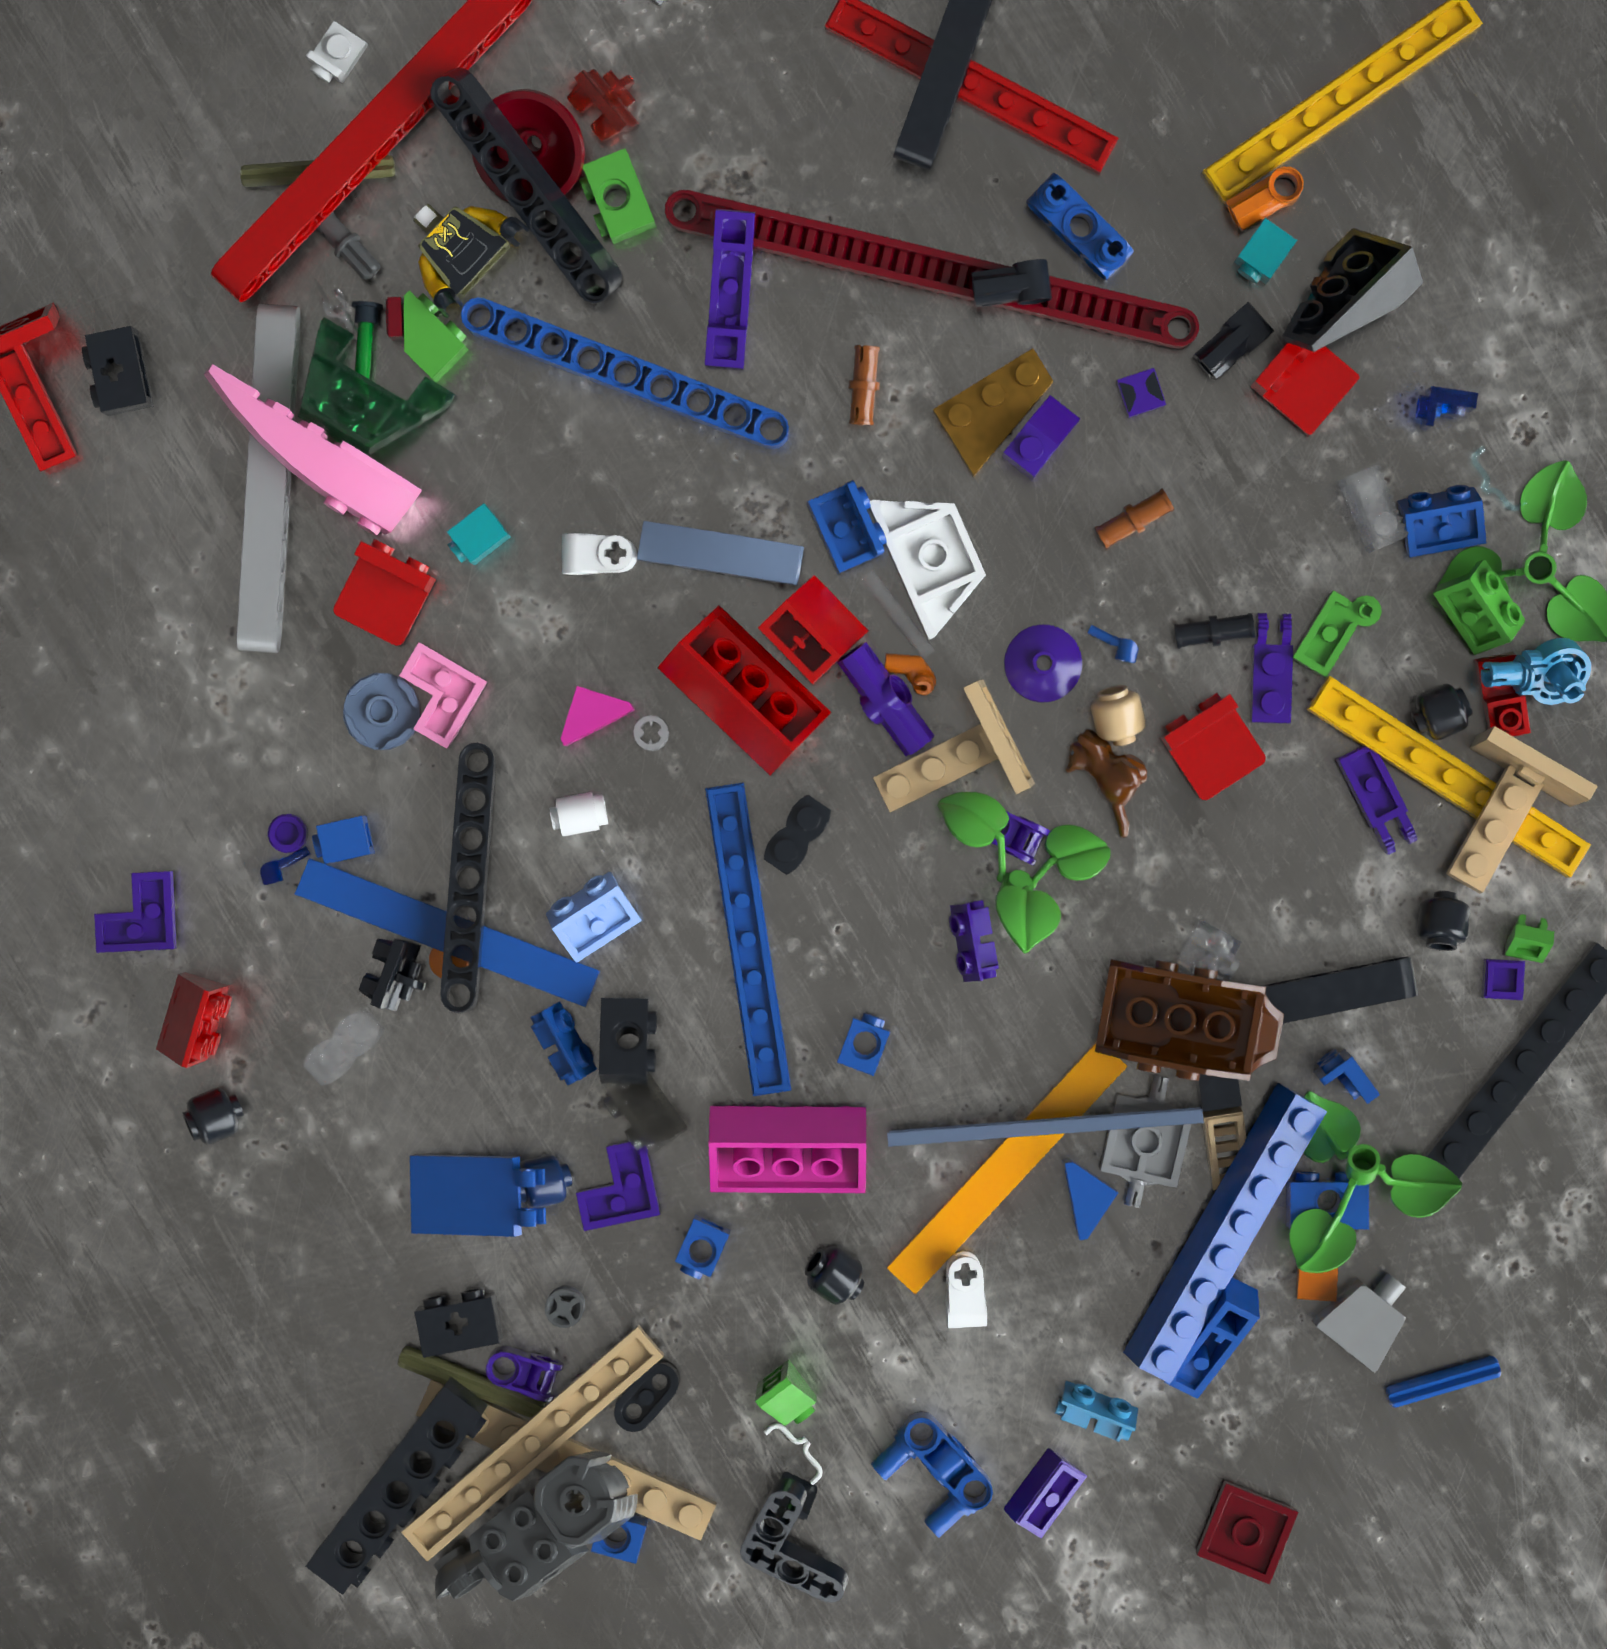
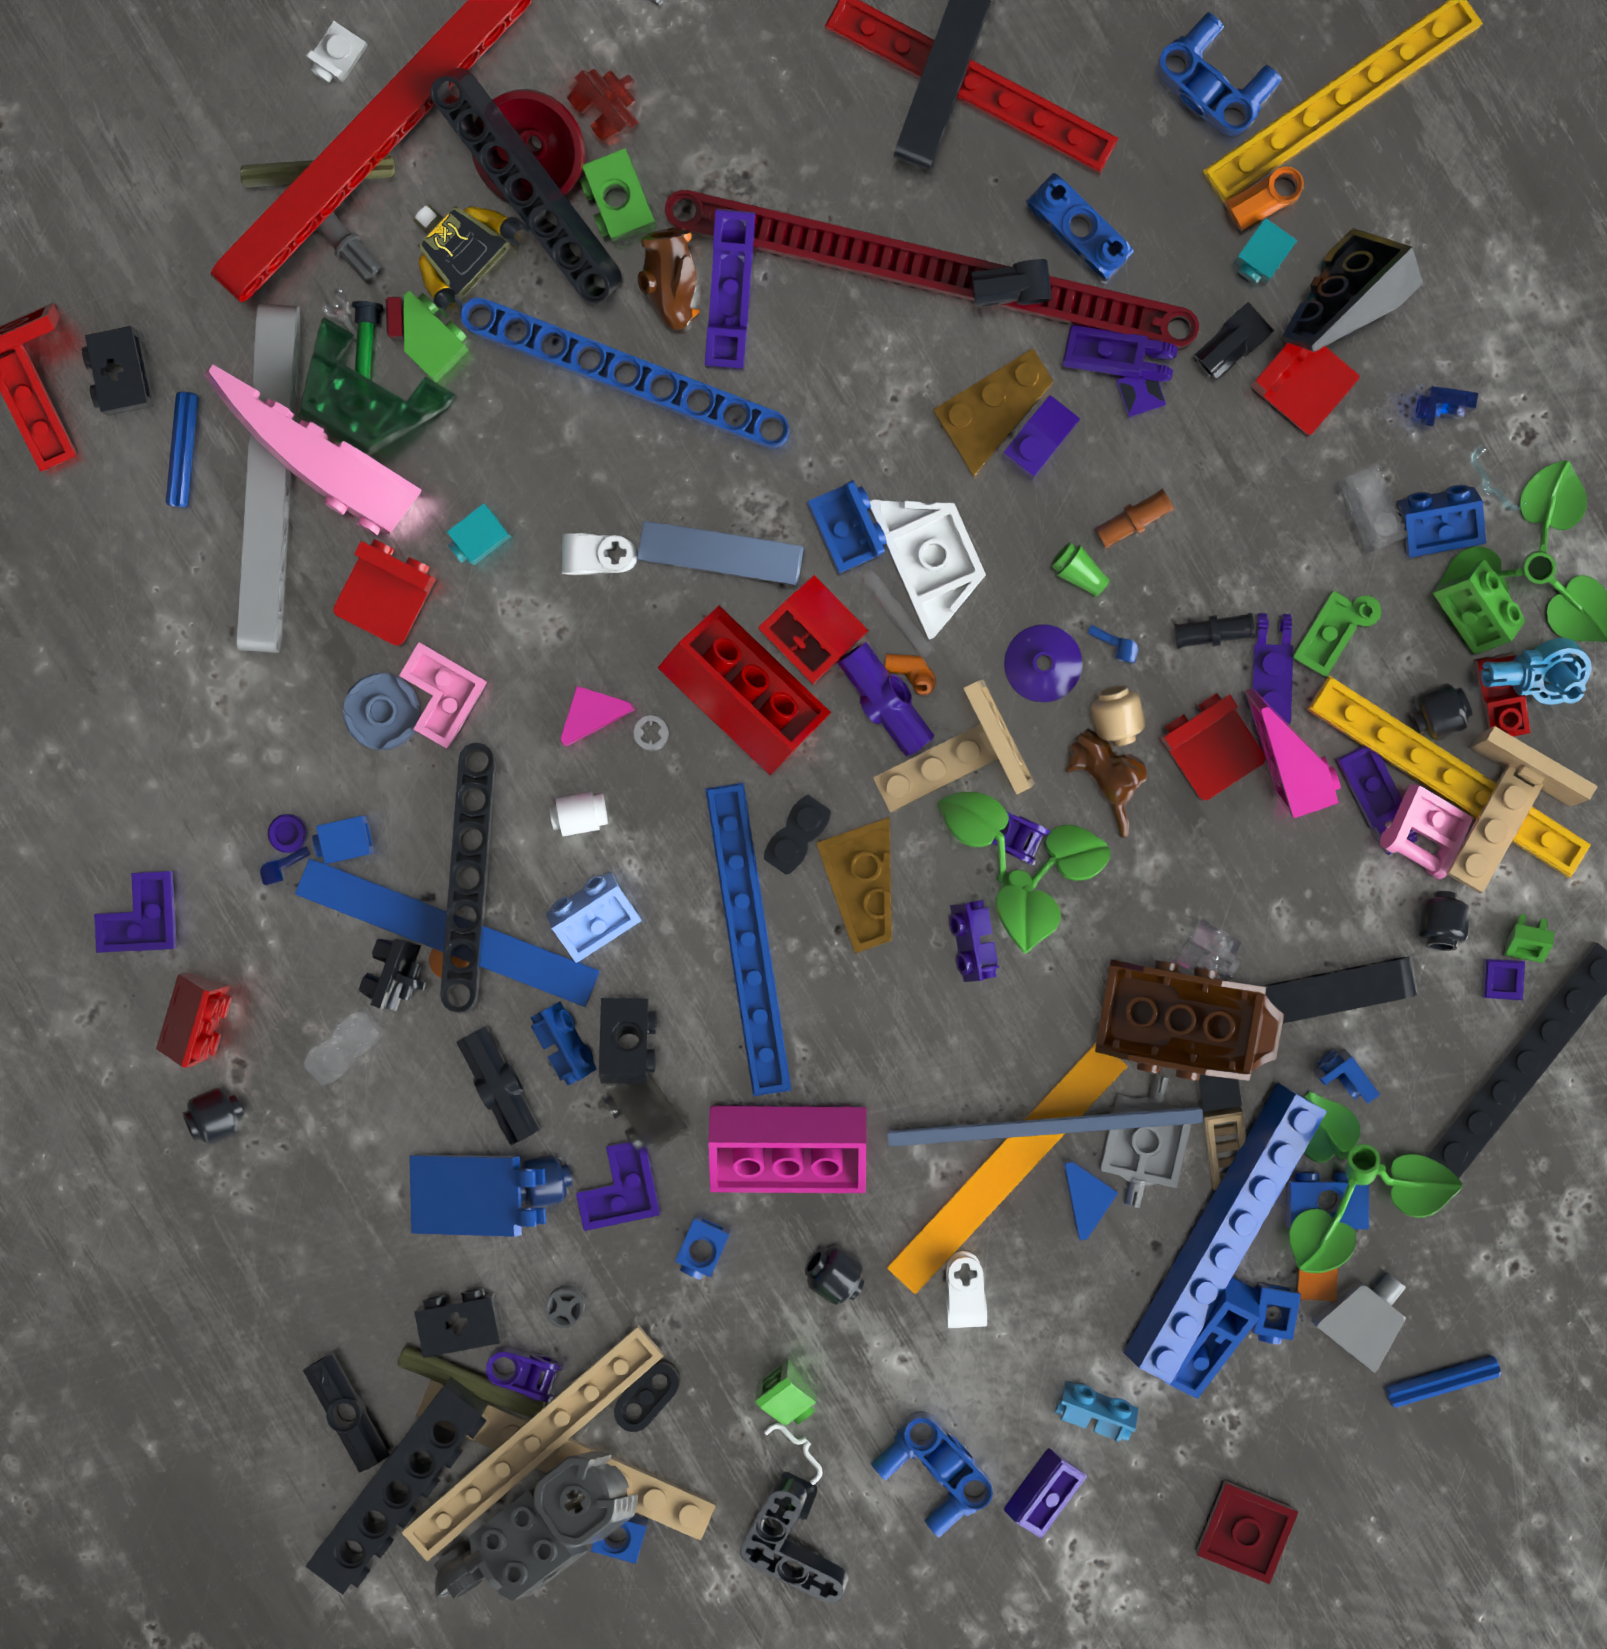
blue brick [837,1013,890,1076] -> none
dark orange pin [848,345,880,426] -> none
none -> blue axle [165,391,198,508]
none -> black piece [303,1352,390,1473]
none -> black piece [456,1026,541,1146]
none -> reddish brown animal [638,228,700,330]
none -> pearl gold wing [816,817,892,953]
none -> bright green cone [1050,542,1110,597]
none -> dark purple hinge [1063,325,1178,382]
none -> blue piece [1156,12,1282,138]
none -> dark pink slope [1245,688,1341,818]
none -> blue brick [1251,1282,1301,1344]
none -> bright pink plate [1380,784,1473,879]

